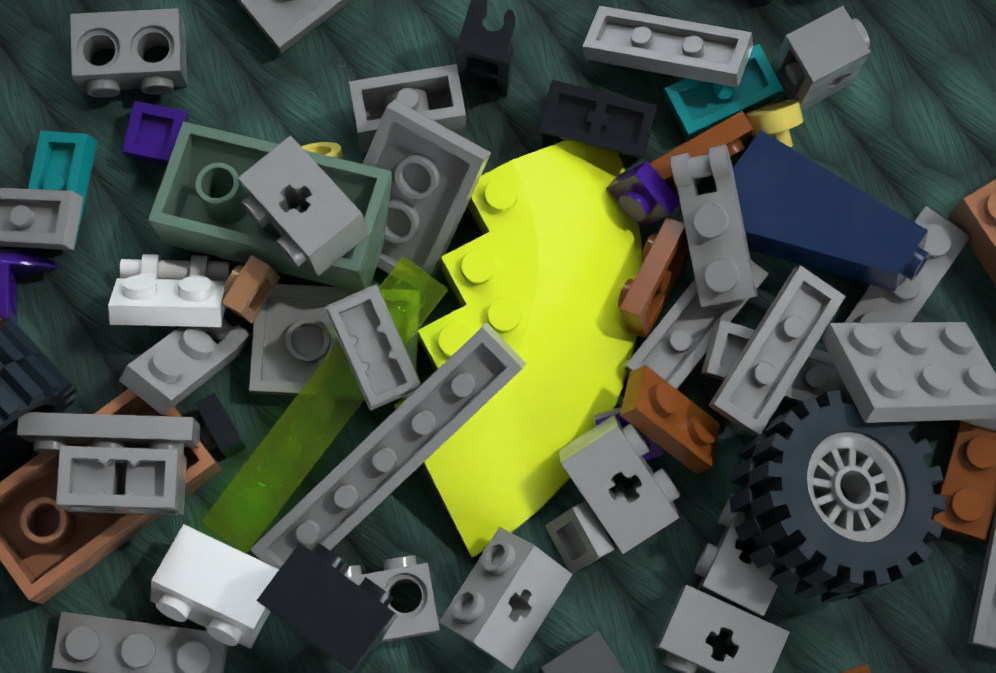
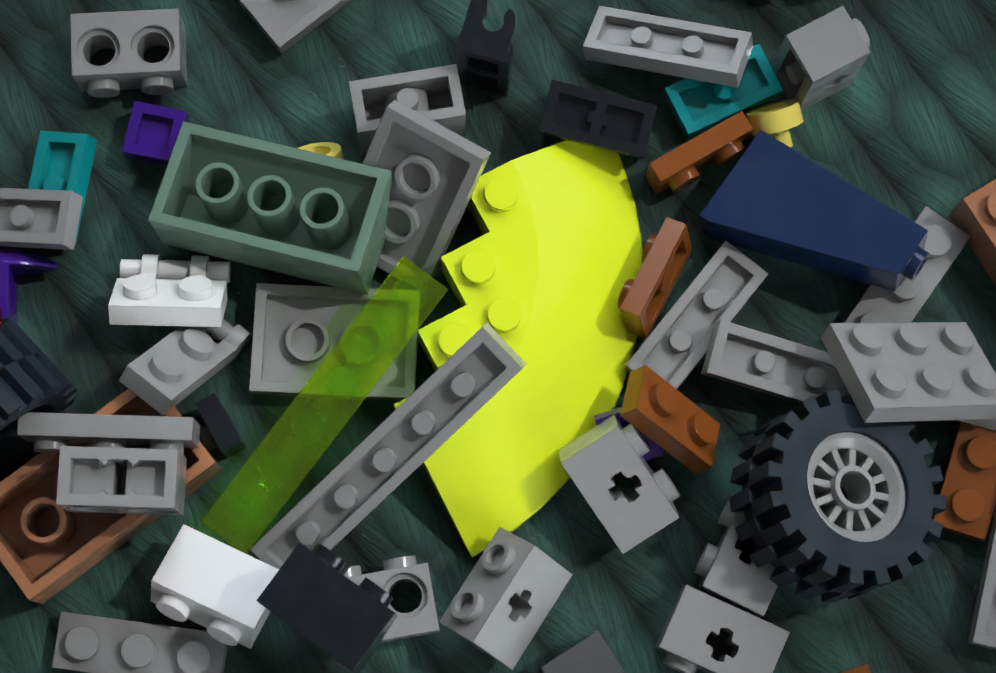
medium nougat plate [222,255,281,324] -> none
light grey brick [238,135,370,276] -> none
light grey plate [324,284,422,411] -> none
light grey plate [545,501,615,574] -> none
dark purple plate [607,161,680,228] -> none
light grey plate [671,144,758,307] -> none
light grey plate [708,265,846,436] -> none

